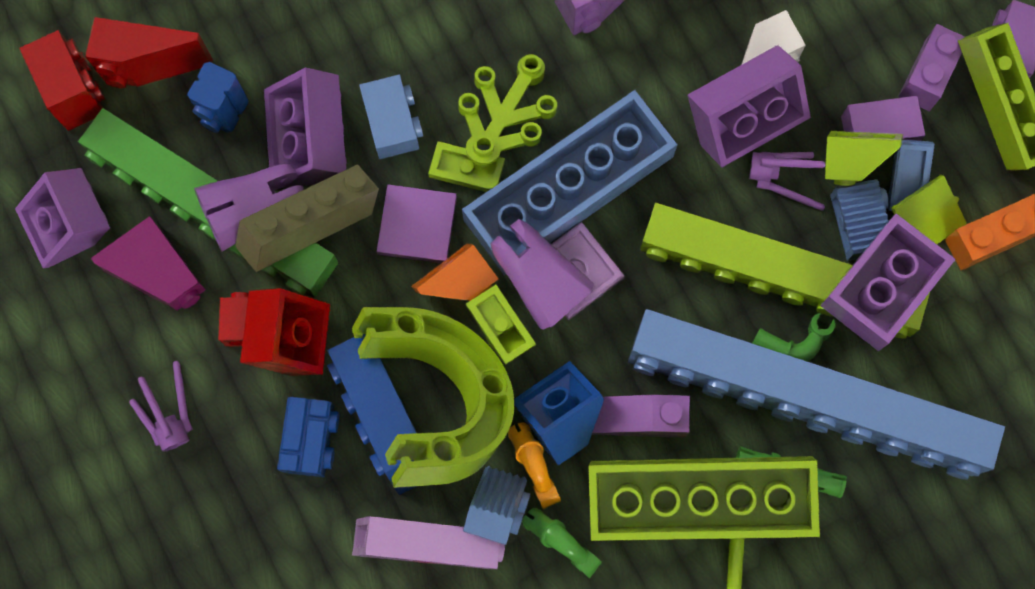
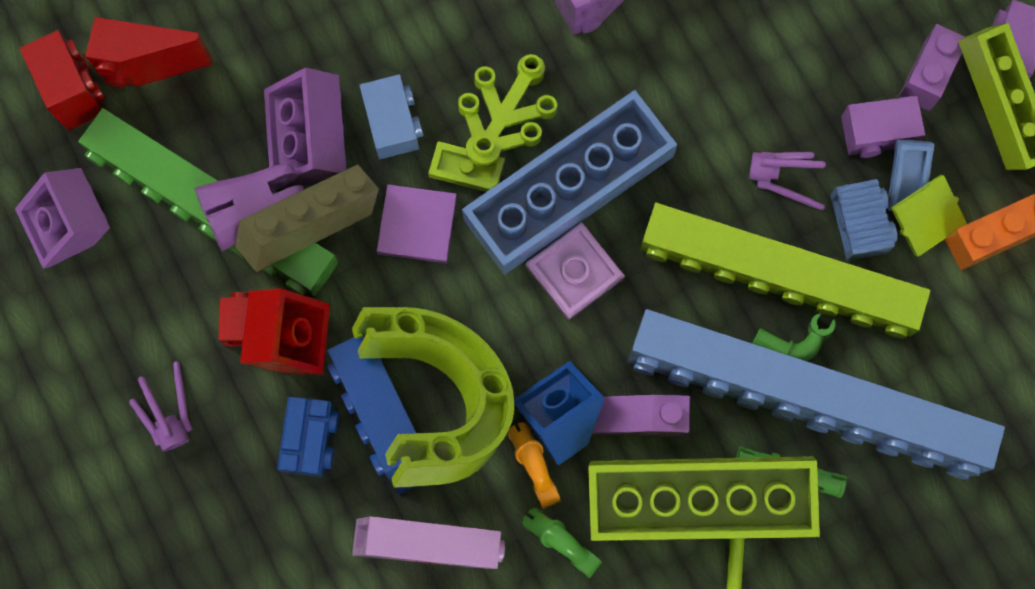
magenta slope [91,216,206,311] -> none
blue brick [187,62,249,133] -> none
orange slope [411,243,499,301] -> none
medium blue brick [463,466,530,545] -> none
lime slope [466,285,536,365] -> none
medium lavender piece [490,219,594,329] -> none
medium lavender brick [687,45,811,168] -> none
white slope [741,10,806,65] -> none
medium lavender brick [820,214,956,351] -> none
lime slope [825,131,903,186] -> none

